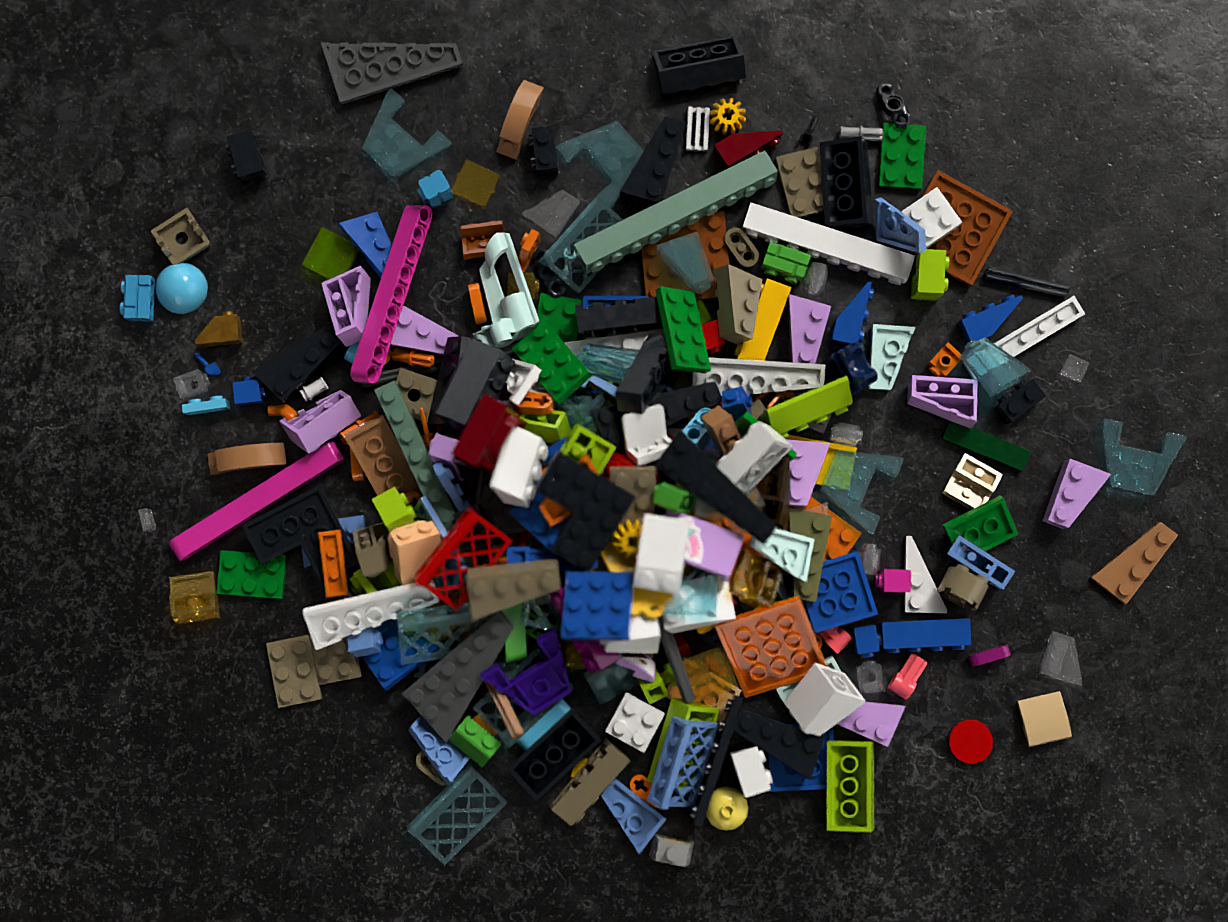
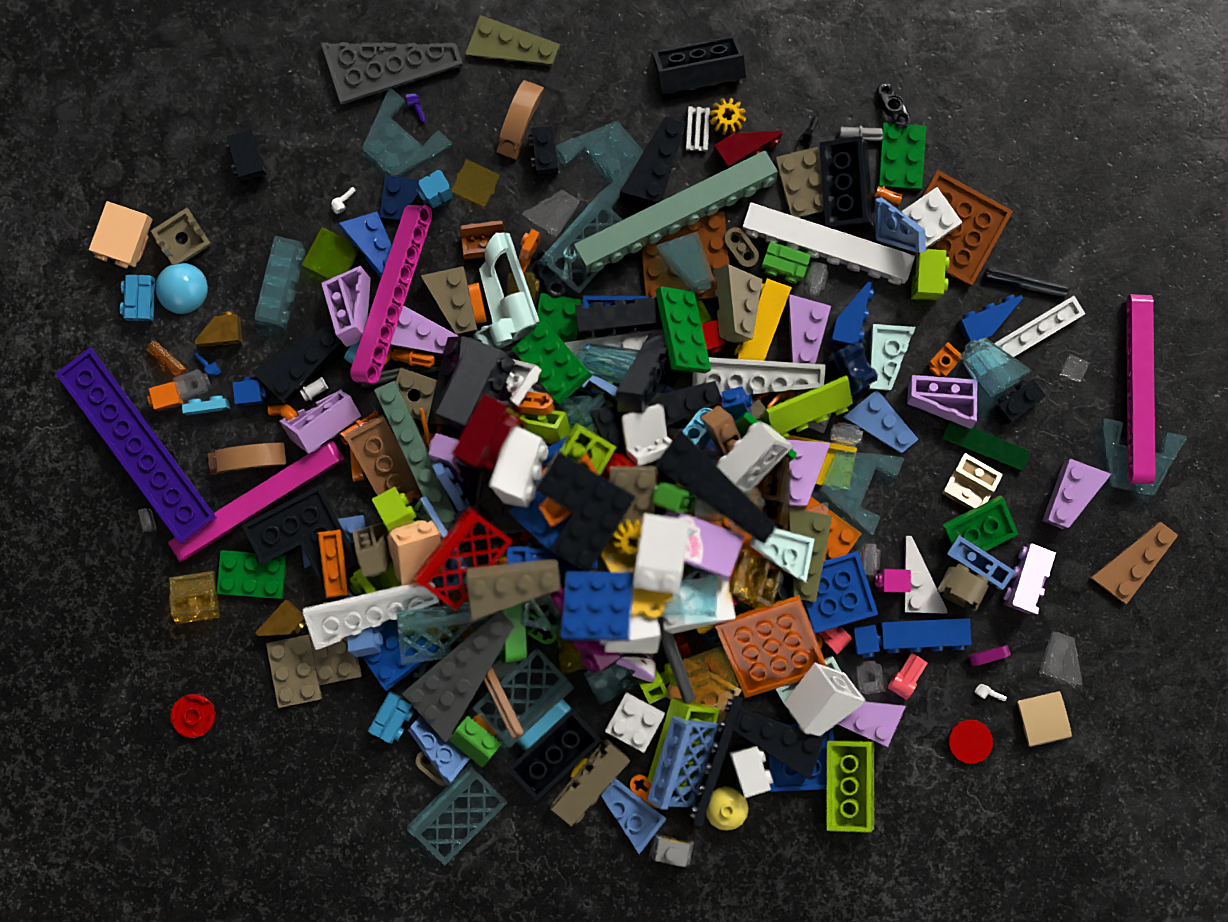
dark purple wing [480,628,571,715] -> none
none -> dark purple plate [55,347,217,544]
none -> light nougat brick [89,201,153,269]
none -> clear orange pin [146,340,187,379]
none -> orange brick [147,382,184,411]
none -> red tile [170,694,215,738]
none -> clear light blue brick [254,236,305,328]
none -> pearl gold slope [255,600,306,636]
none -> white hand [332,187,356,214]
none -> dark azure brick [368,692,415,744]
none -> dark blue wing [379,175,420,221]
none -> dark purple hand [406,93,426,123]
none -> dark tan wedge [421,266,478,336]
none -> olive wing [465,15,560,66]
none -> medium blue wing [843,390,918,454]
none -> orange pin [873,186,902,207]
none -> white hand [974,684,1007,702]
none -> wedge [1003,543,1056,614]
none -> dark pink beam [1126,294,1155,485]

